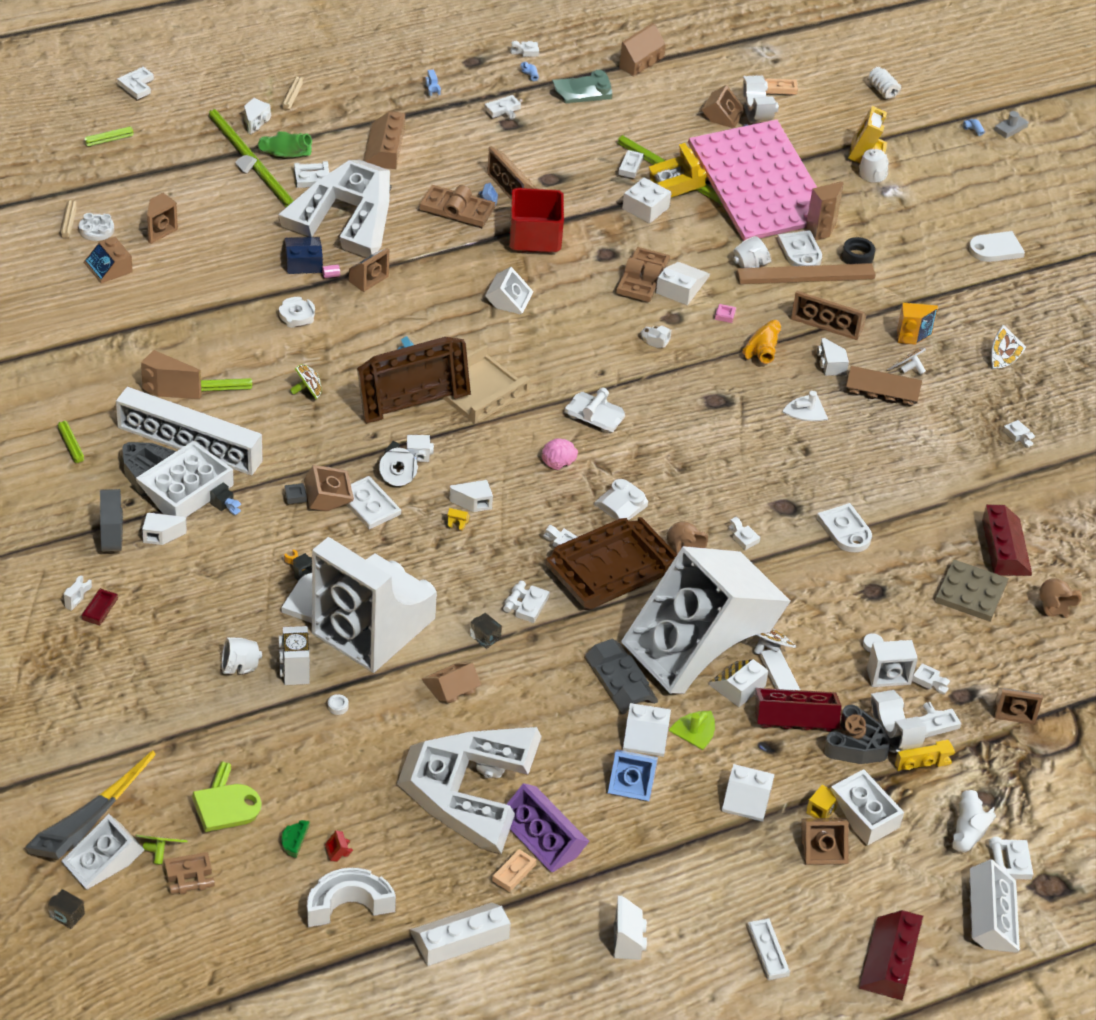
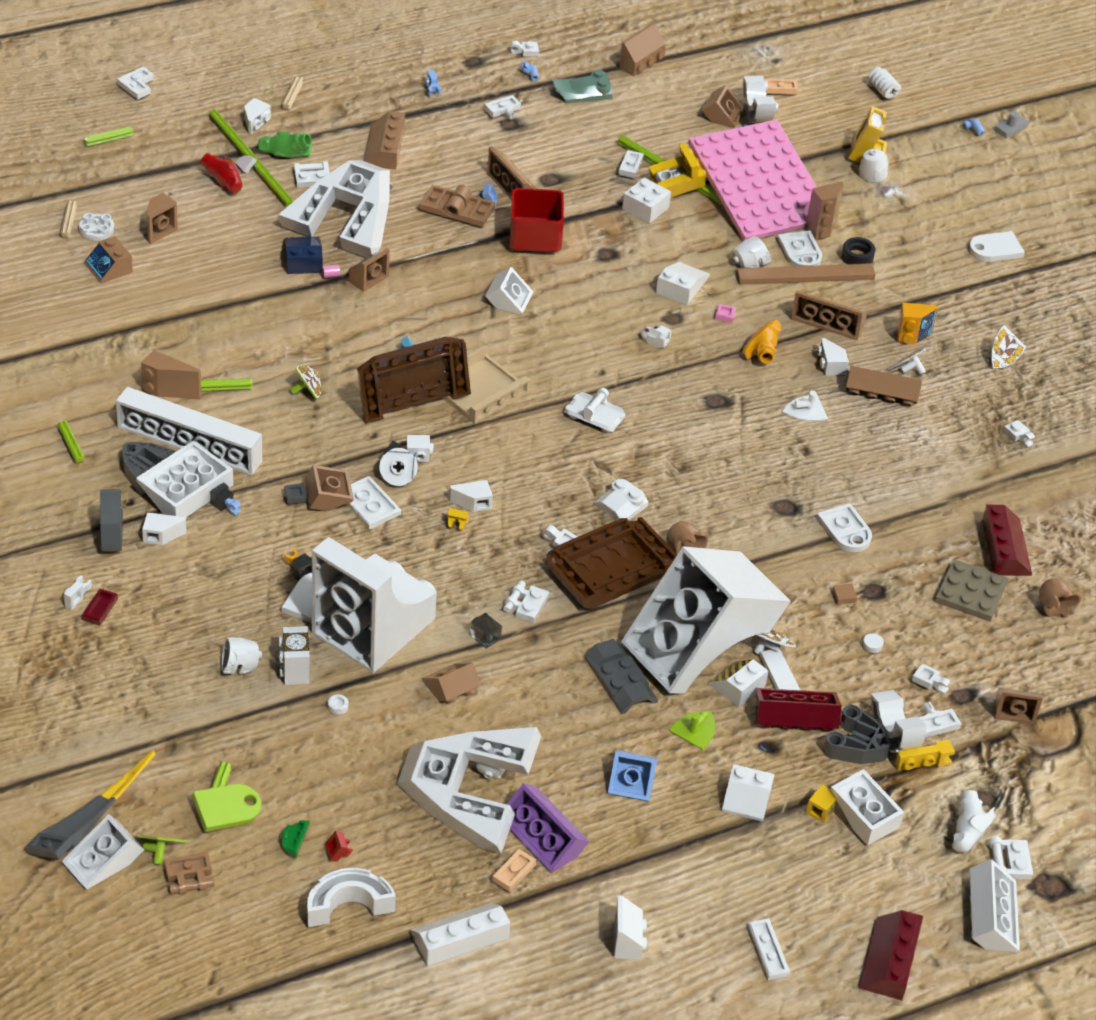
clear smoke brick [48,889,85,929] -> none
white plate [279,297,315,328] -> none
bright pink hair [542,438,578,470] -> none
medium nougat plate [616,247,670,302] -> none
white slope [623,703,671,757] -> none
white plate [728,517,761,550] -> none
medium nougat slope [801,818,849,864] -> none
medium nougat wheel [845,715,866,740] -> none
white brick [867,640,917,687] -> none
none -> red animal [200,153,243,194]
none -> medium nougat tile [833,584,857,604]

